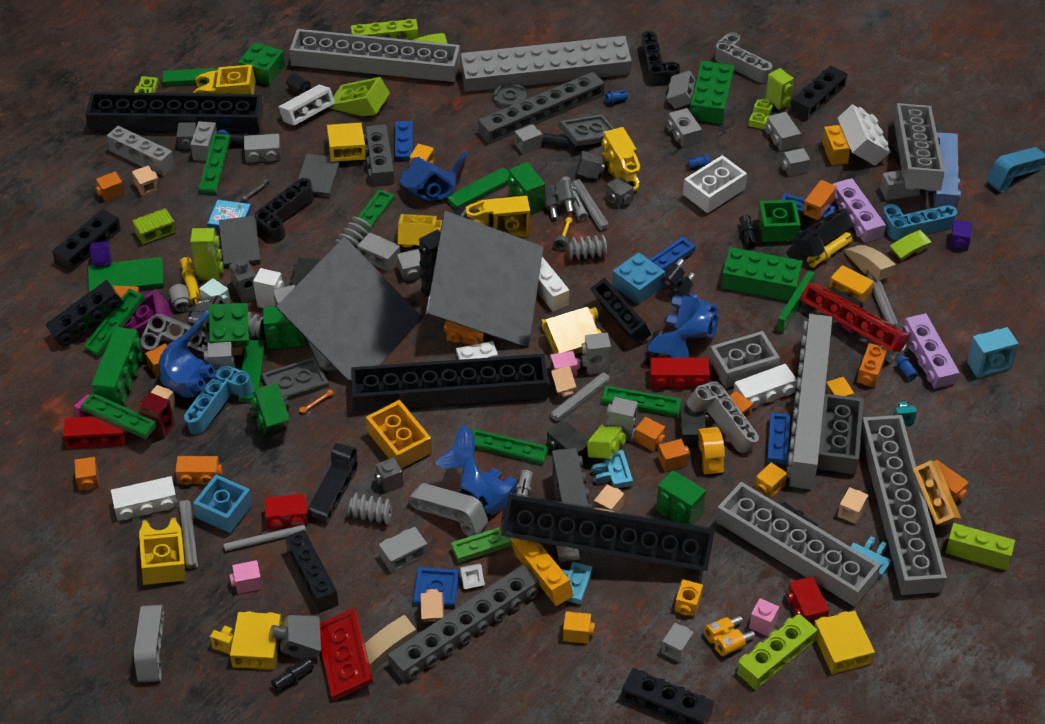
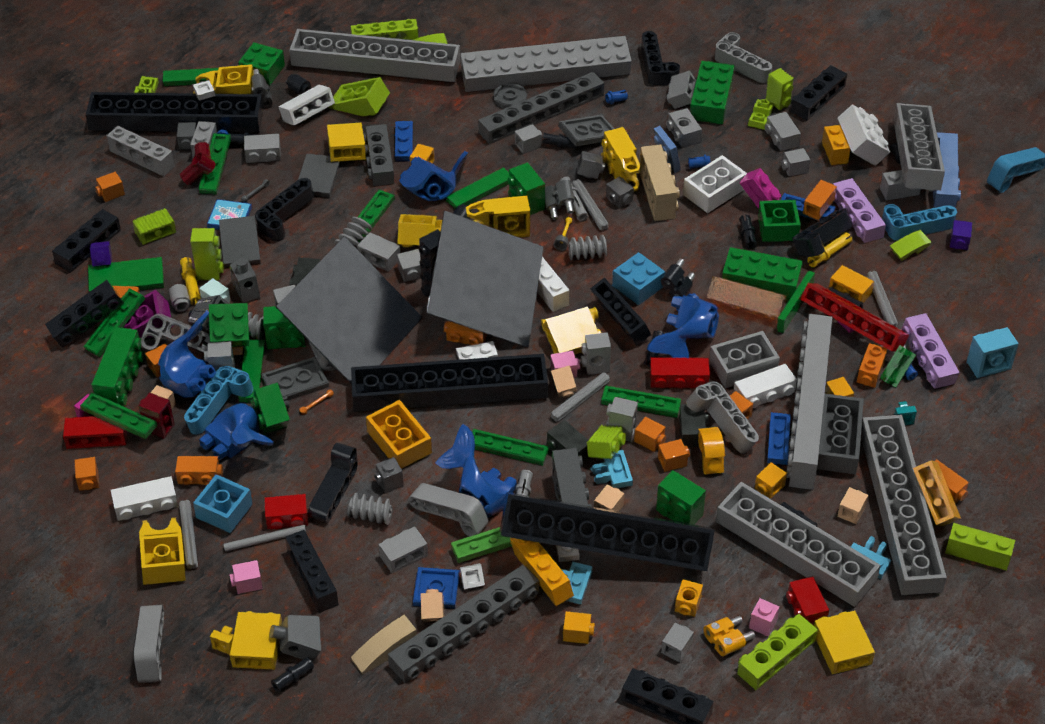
light nougat brick [132,166,159,197] -> none
white brick [253,268,284,308] -> none
red plate [320,608,374,700] -> none
blue plate [649,237,696,271] -> none
tan slope [844,245,896,280] -> none
none -> dark red piece [180,142,216,185]
none -> white plate [193,80,215,100]
none -> blue hips [199,403,274,460]
none -> dark grey piece [251,69,273,108]
none -> tan brick [639,144,680,221]
none -> medium blue plate [653,126,681,173]
none -> clear orange brick [707,276,787,320]
none -> dark pink brick [740,168,781,209]
none -> green hinge [880,345,916,388]

